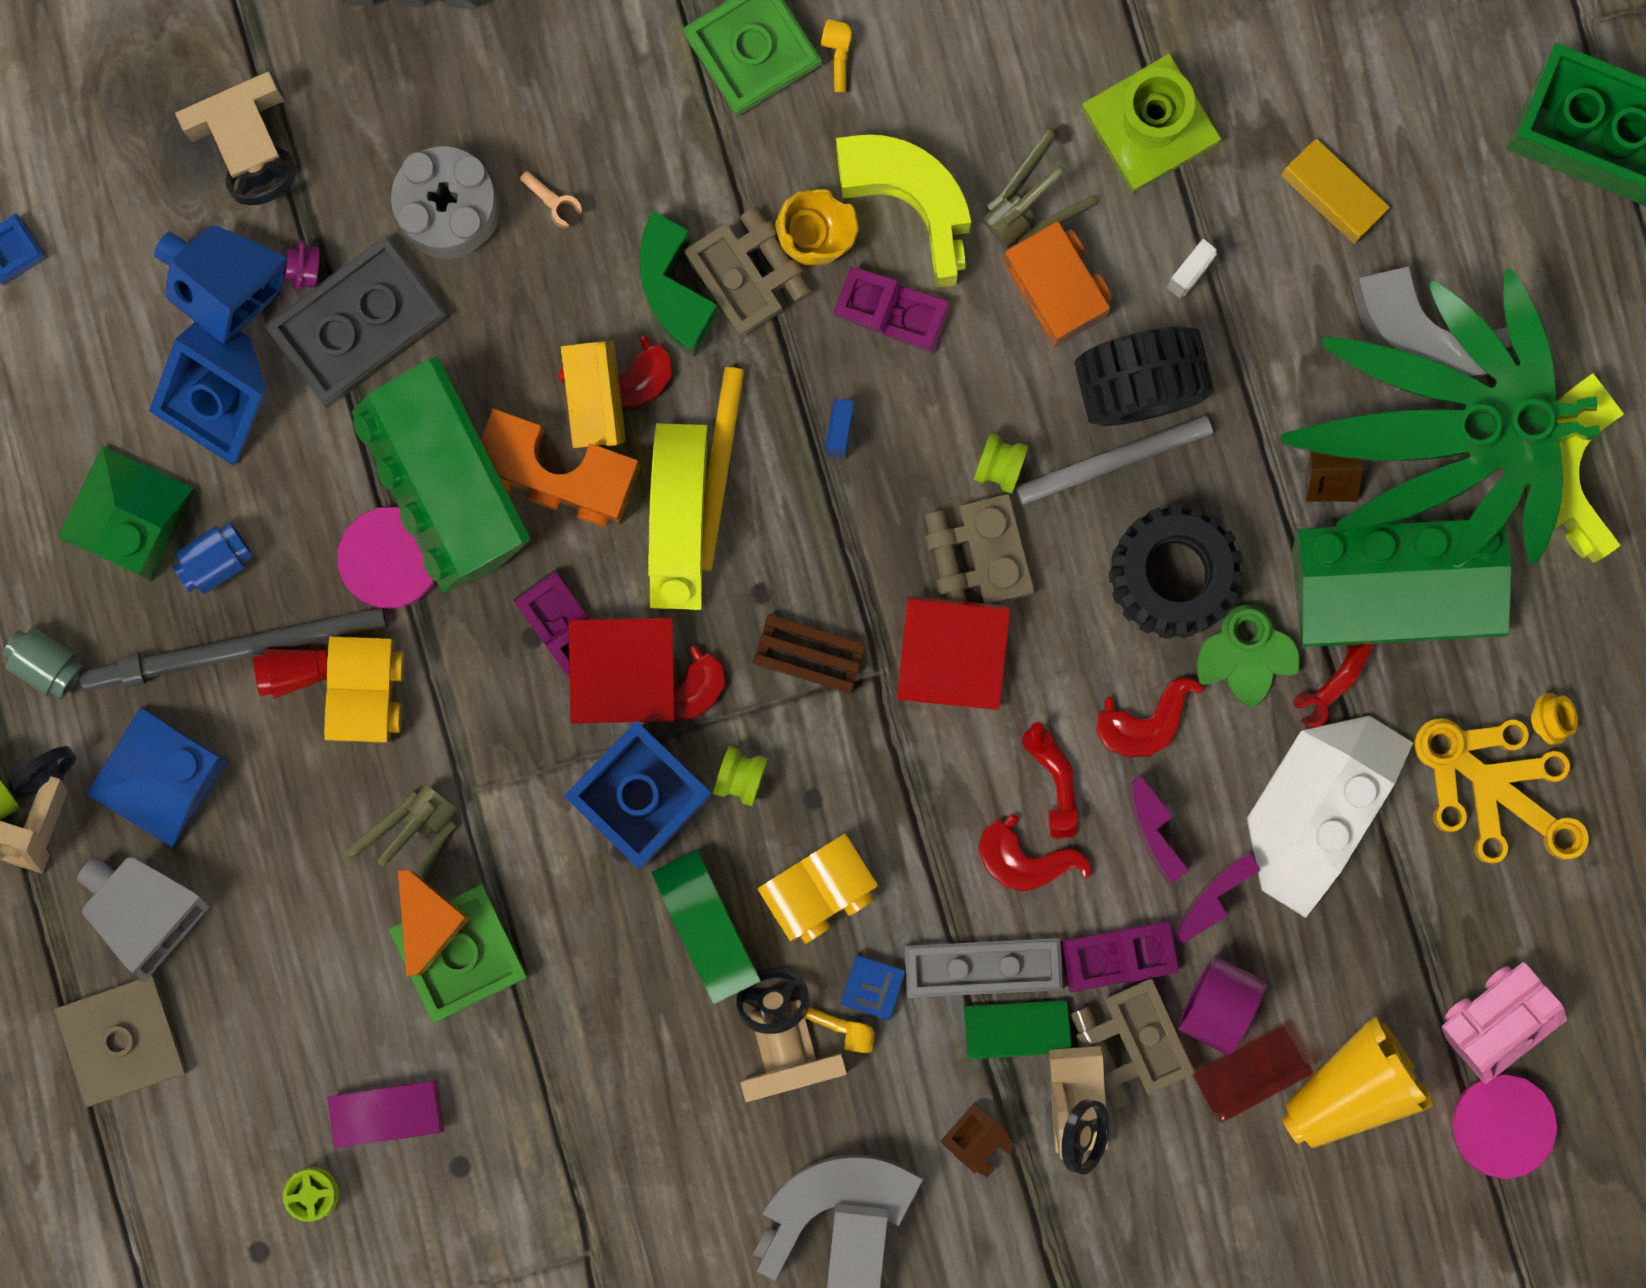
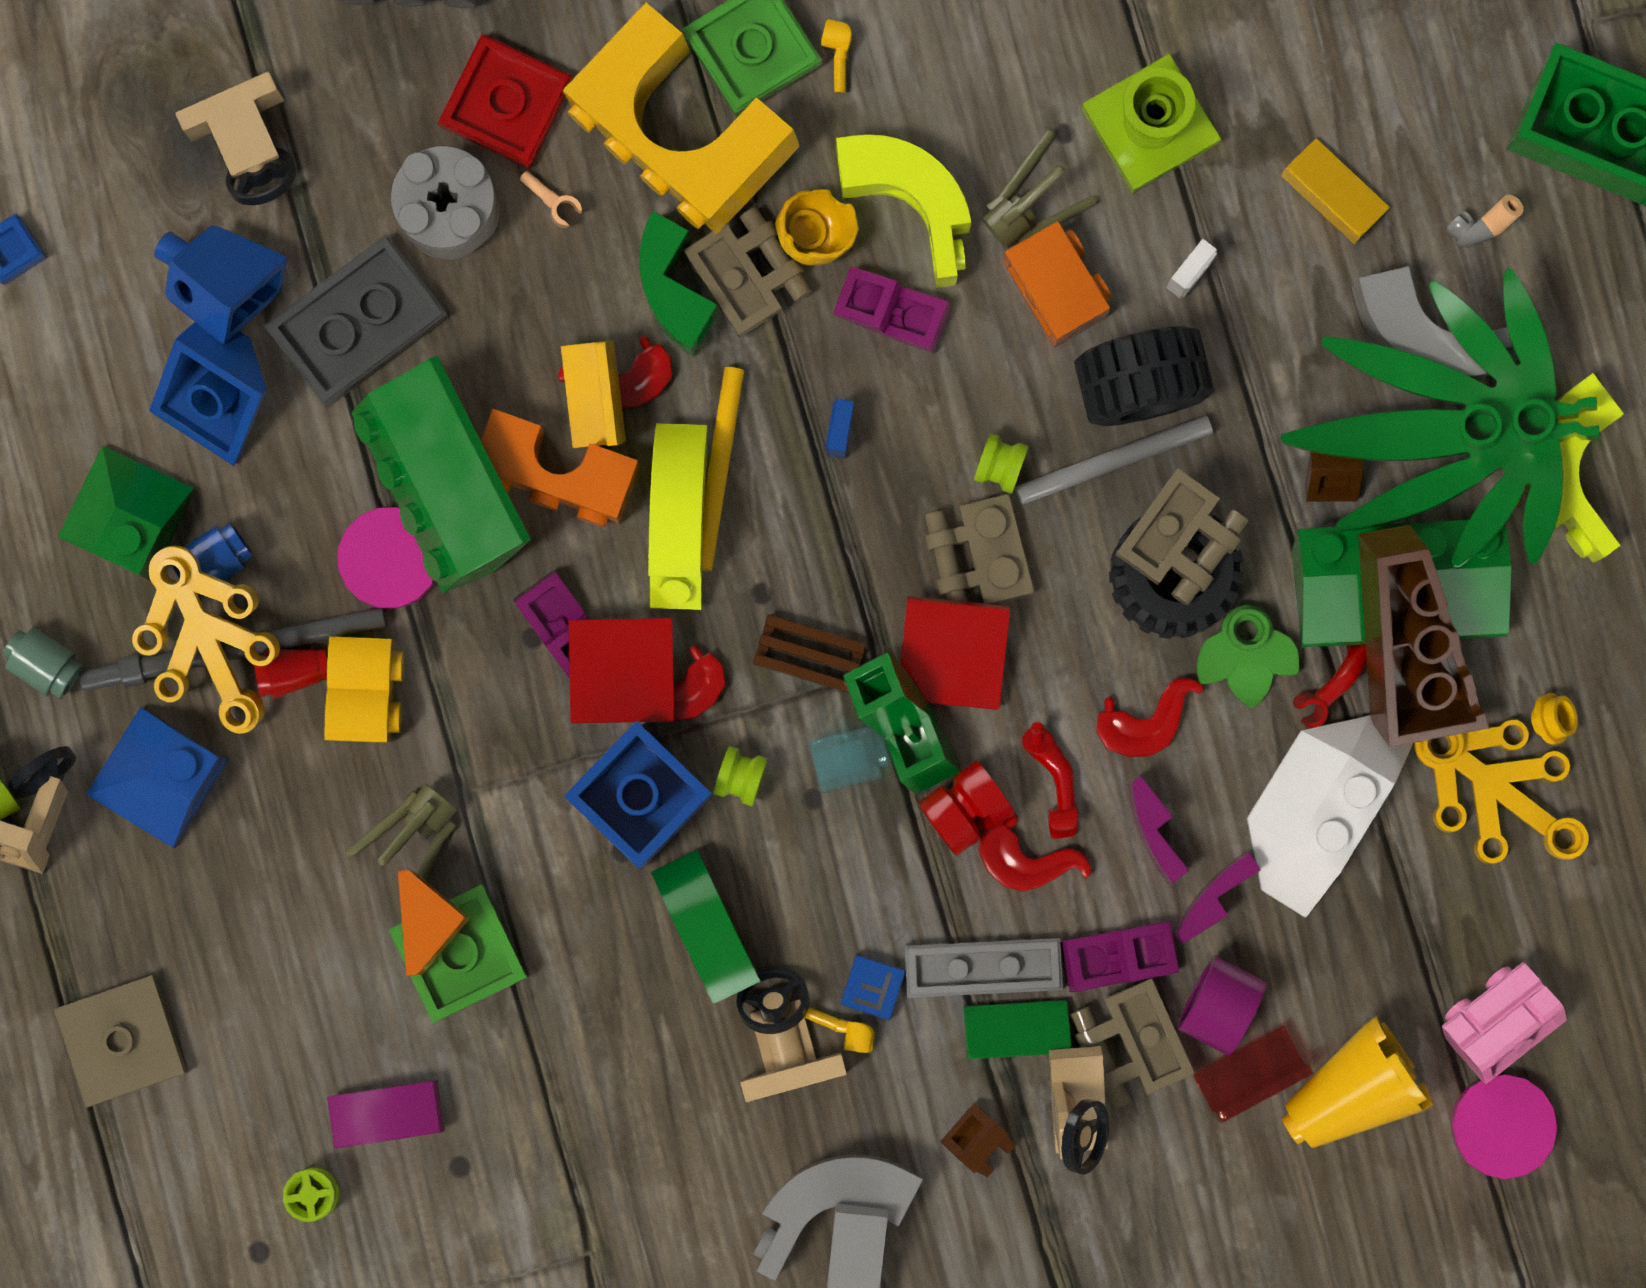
light grey torso [77,856,210,982] -> none
magenta plate [284,240,319,290] -> none
yellow brick [757,833,878,944] -> none
none -> yellow plant [132,545,280,734]
none -> red tile [437,33,574,170]
none -> yellow arch [562,2,800,235]
none -> clear light blue brick [809,727,889,794]
none -> green brick [843,652,961,794]
none -> red wheel [917,760,1015,857]
none -> dark tan plate [1115,468,1249,606]
none -> reddish brown wedge [1358,525,1489,747]
none -> arm [1447,195,1524,248]

